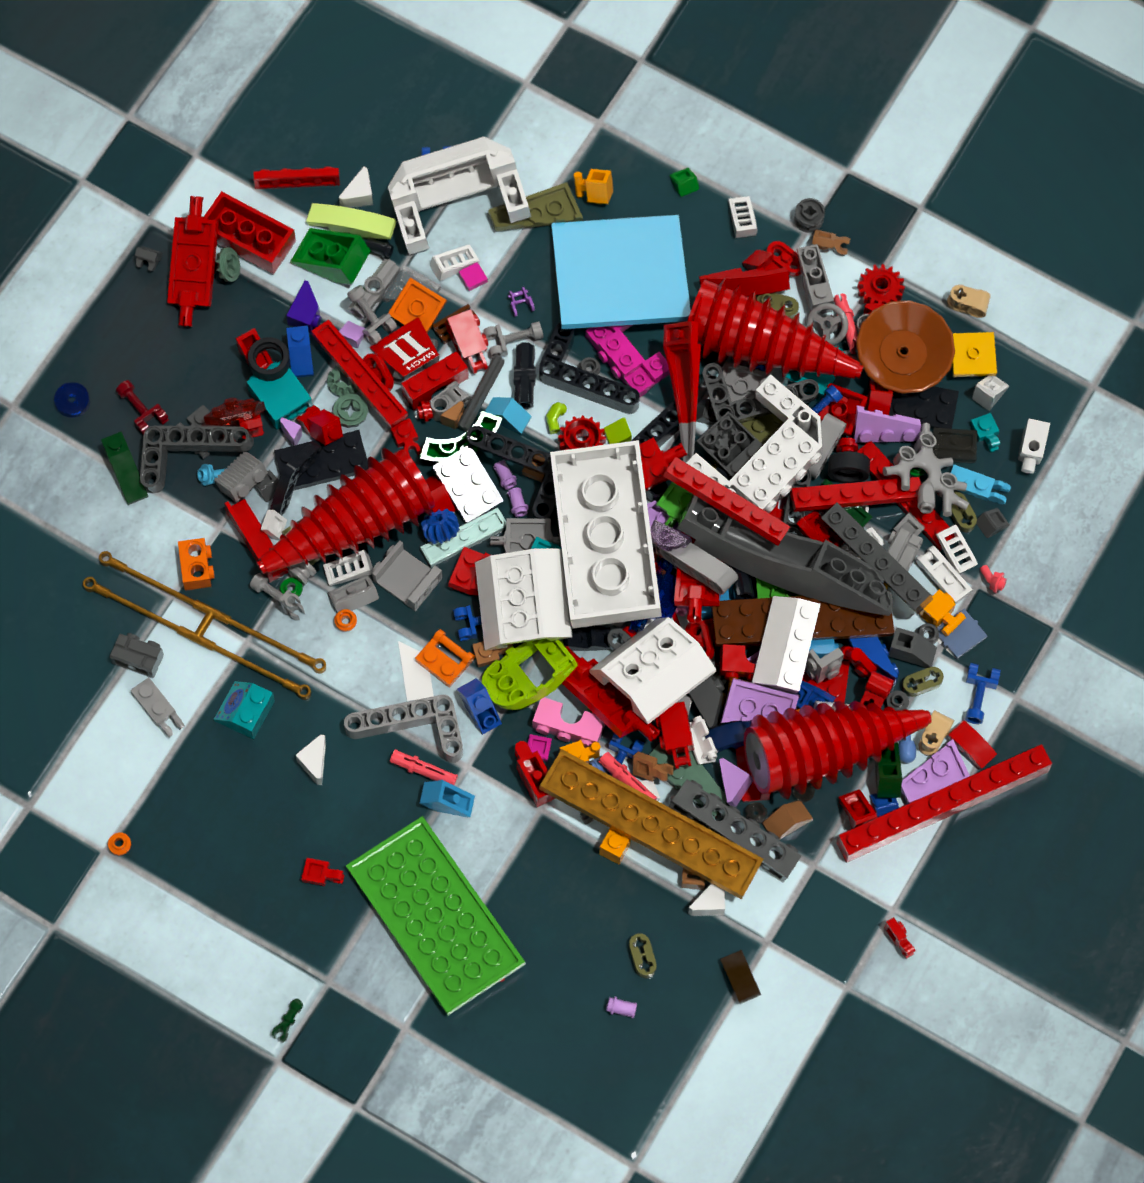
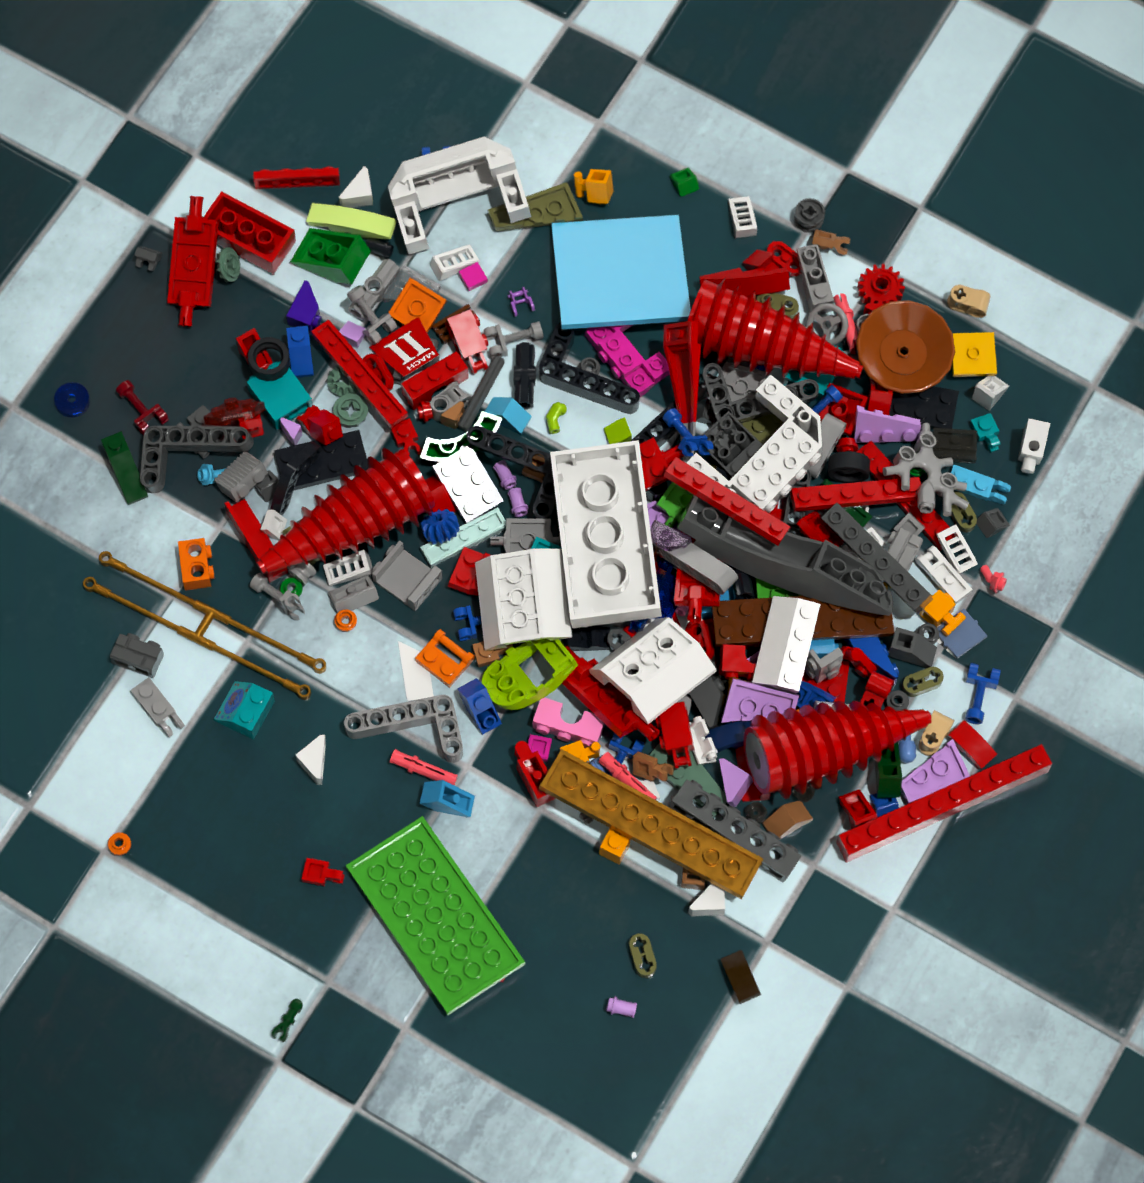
red gear [558,415,606,450] -> none
red plate [884,917,916,959] -> none
none -> blue bar [663,408,714,457]

